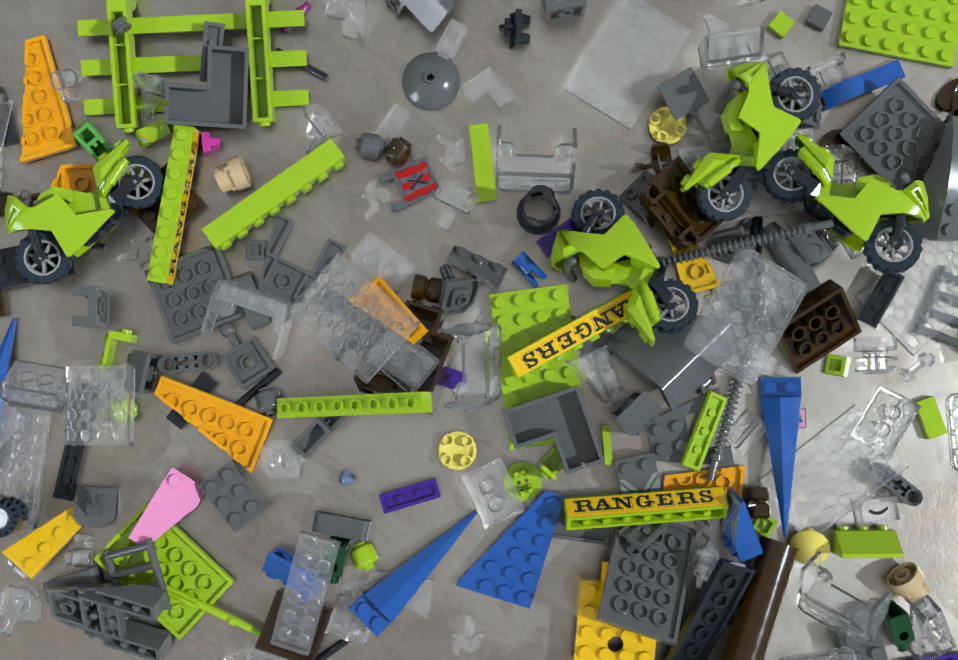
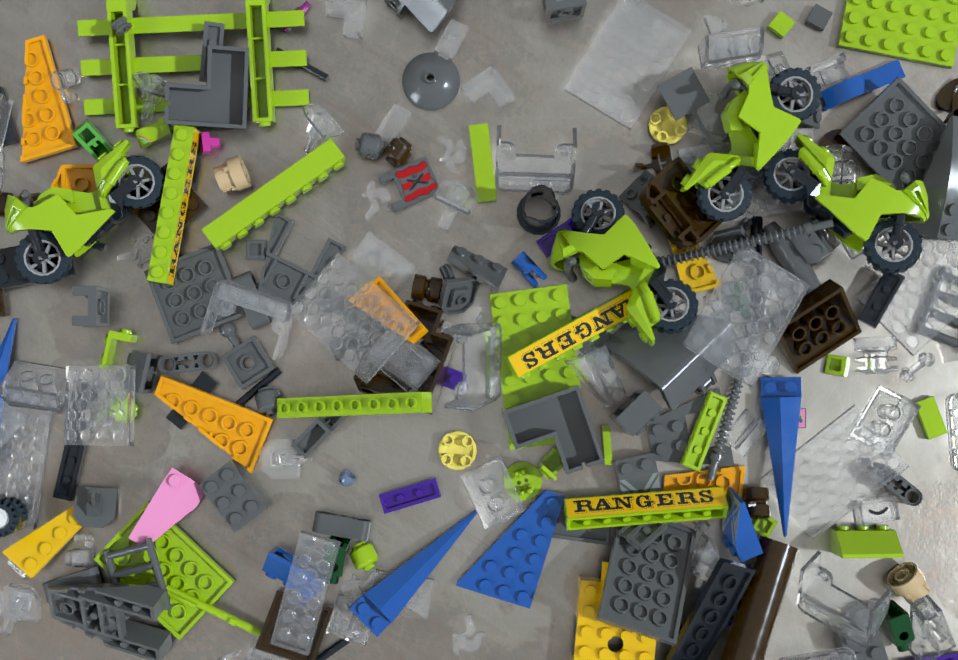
black hips [499,9,530,49] -> none
light yellow dish [790,527,830,565] -> none

